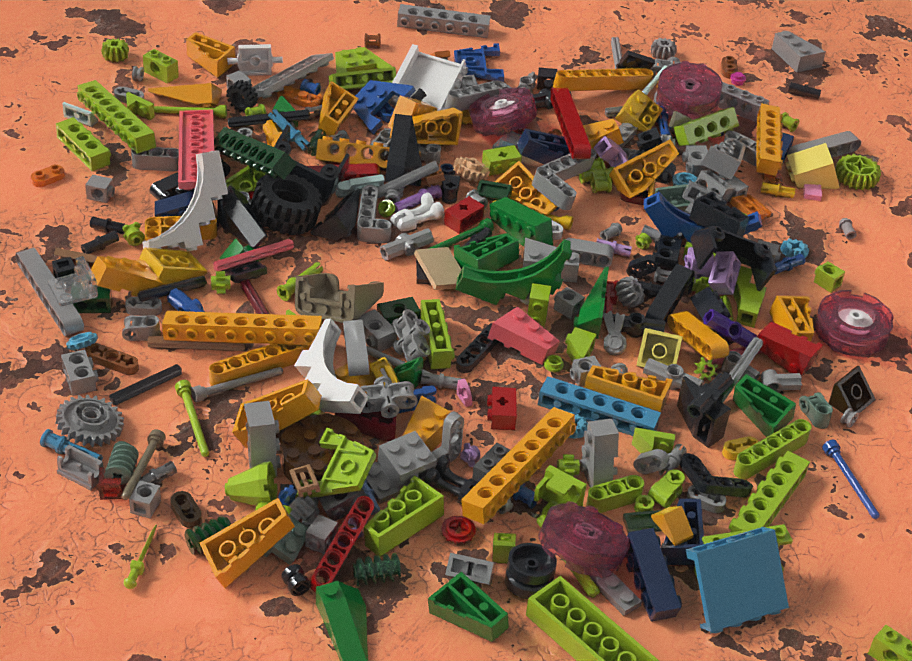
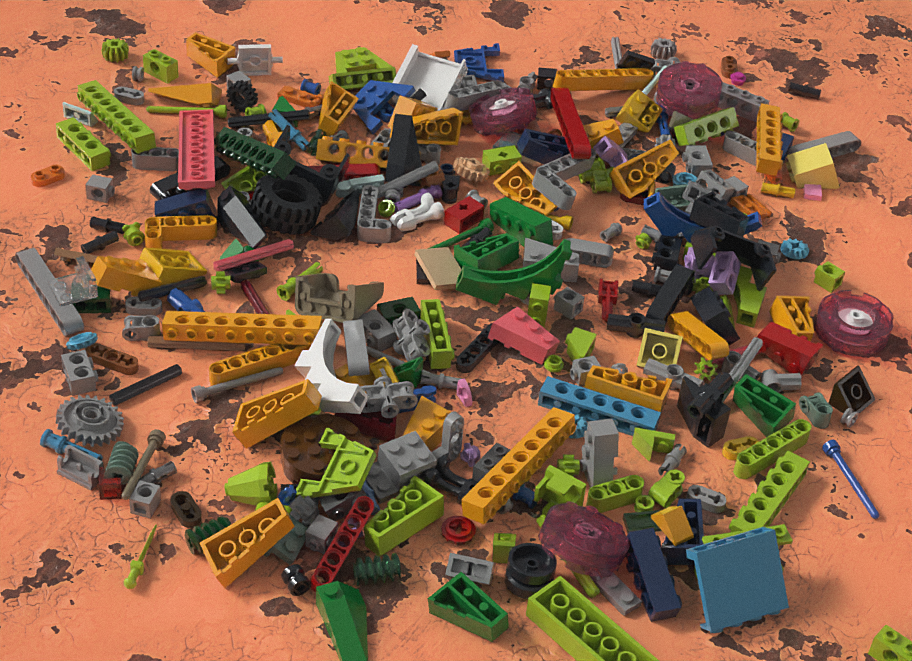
black brick [52,257,78,289] -> none
lime slope [126,92,155,120] -> none
white arch [142,150,228,251] -> none
lime piece [175,380,209,457] -> none
light grey wedge [244,401,281,477] -> none
light grey plate [252,53,334,99] -> none
medium nougat tile [289,464,321,498] -> none
dark orange bush [364,33,381,48] -> none
light grey piece [380,228,434,261] -> none
light grey brick [397,4,491,38] -> none
dark green tile [477,180,513,201] -> none
red brick [487,387,517,431] -> none
green wedge [573,267,609,339] -> none
lavender pin [596,238,632,258] -> none
light grey piece [603,311,627,355] -> none
light grey gear [615,276,645,309] -> none
black beam [626,254,659,278] -> none
light grey beam [633,449,670,474] -> none
black brick [636,127,662,152] -> none
black beam [680,453,753,498] -> none
light grey wedge [701,138,746,180] -> none
dark purple piece [703,309,757,349] -> none
light grey wedge [772,31,826,72] -> none
blue pin [774,254,805,275] -> none
lime gear [835,154,881,190] -> none
light grey pin [839,218,857,240] -> none

